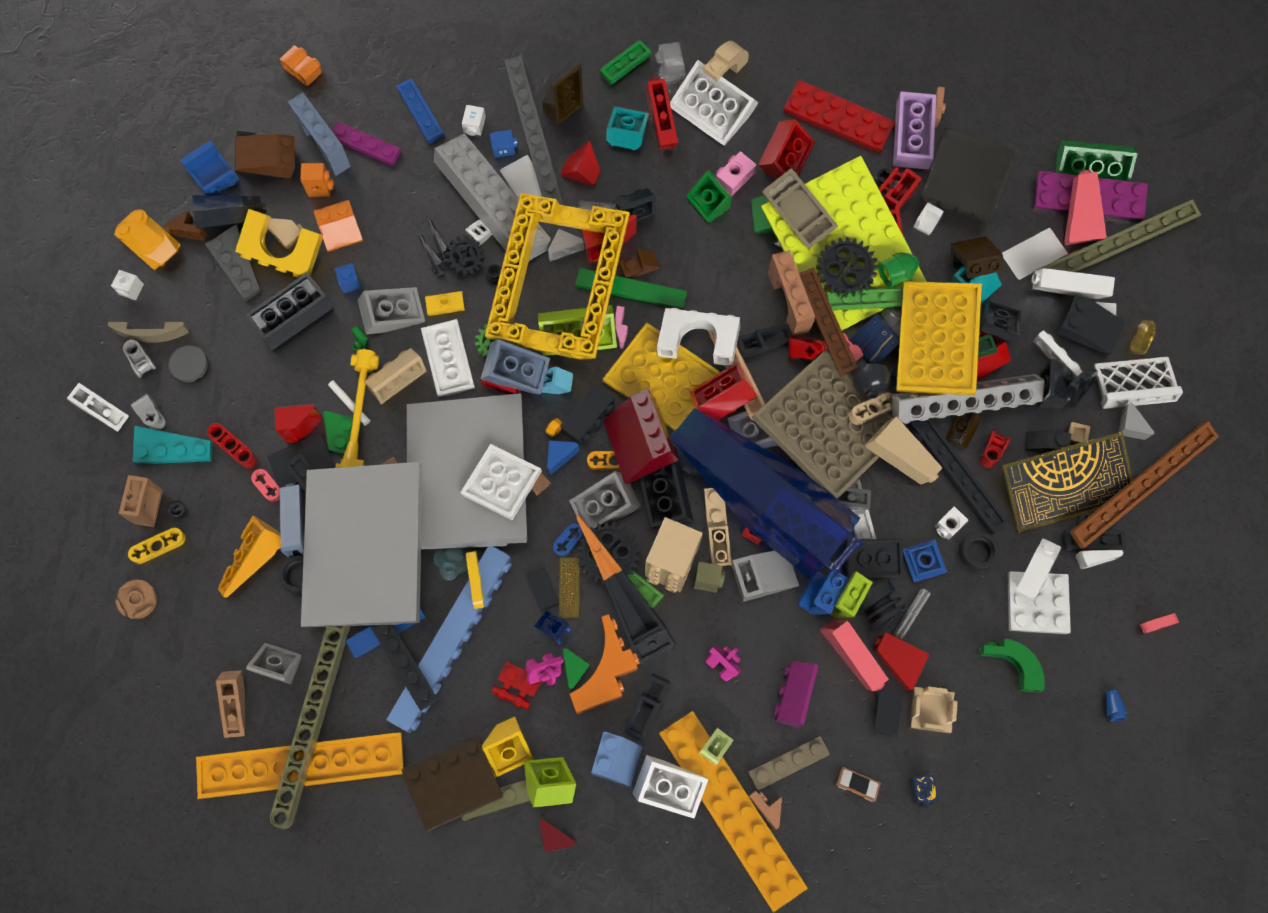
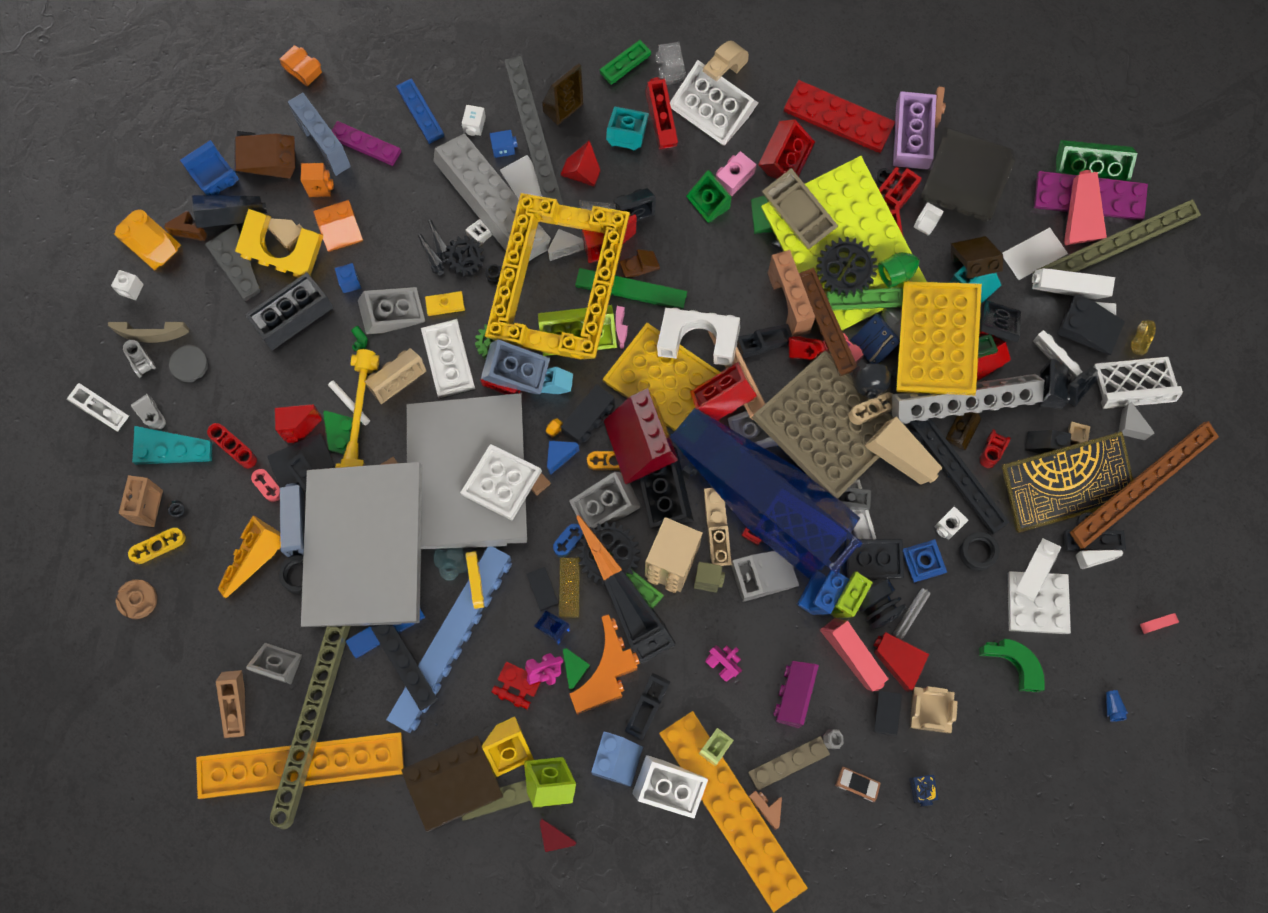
none -> light grey tile [823,729,843,749]

